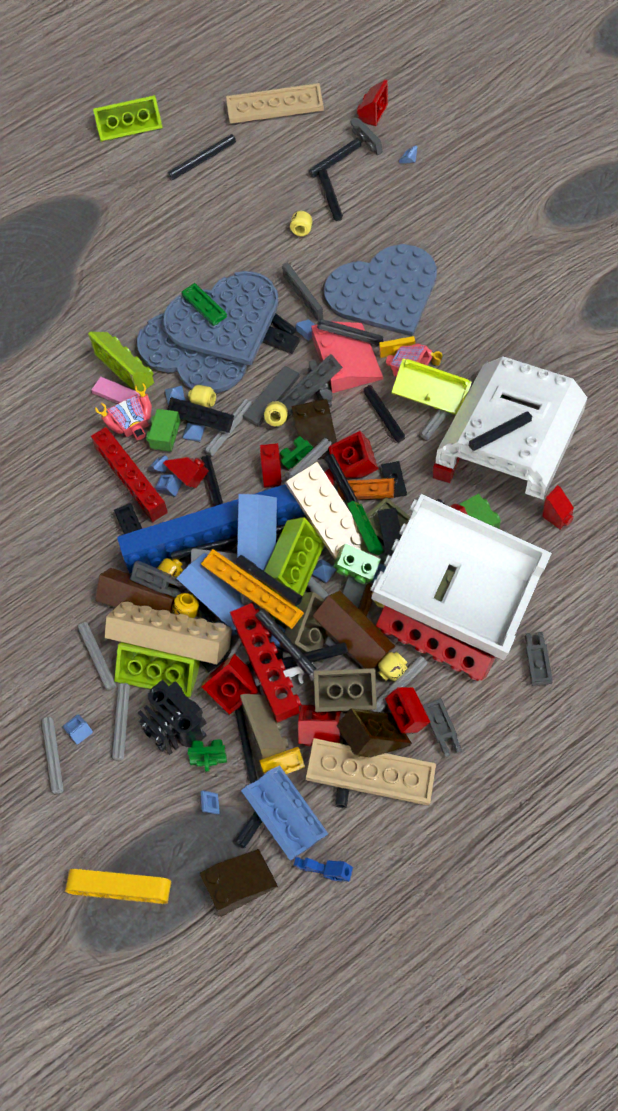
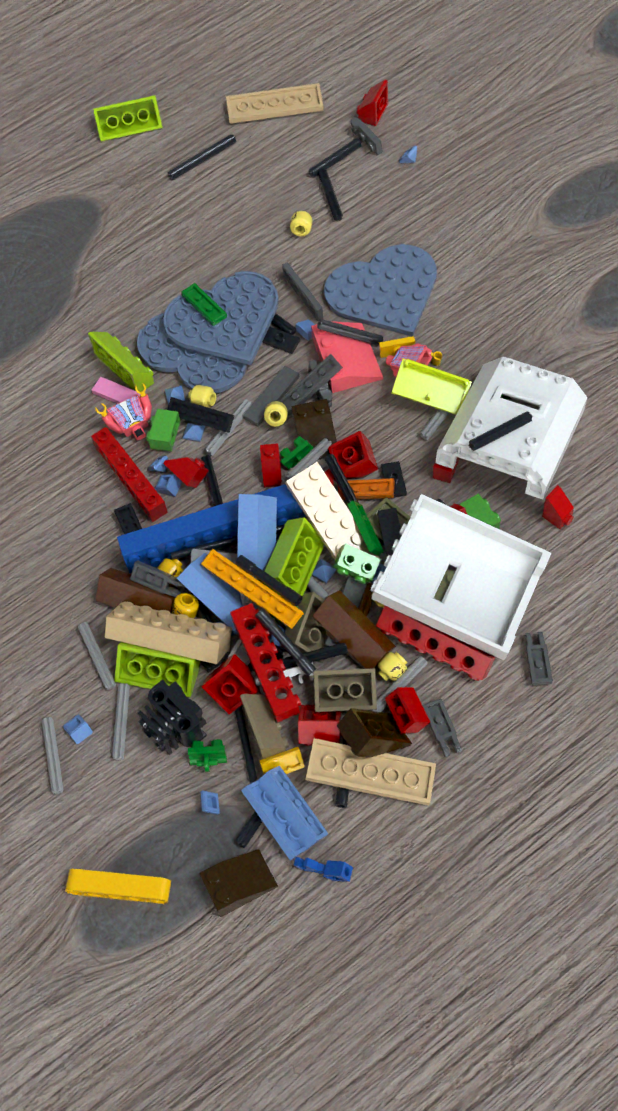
black axle [363,385,405,443] -> none

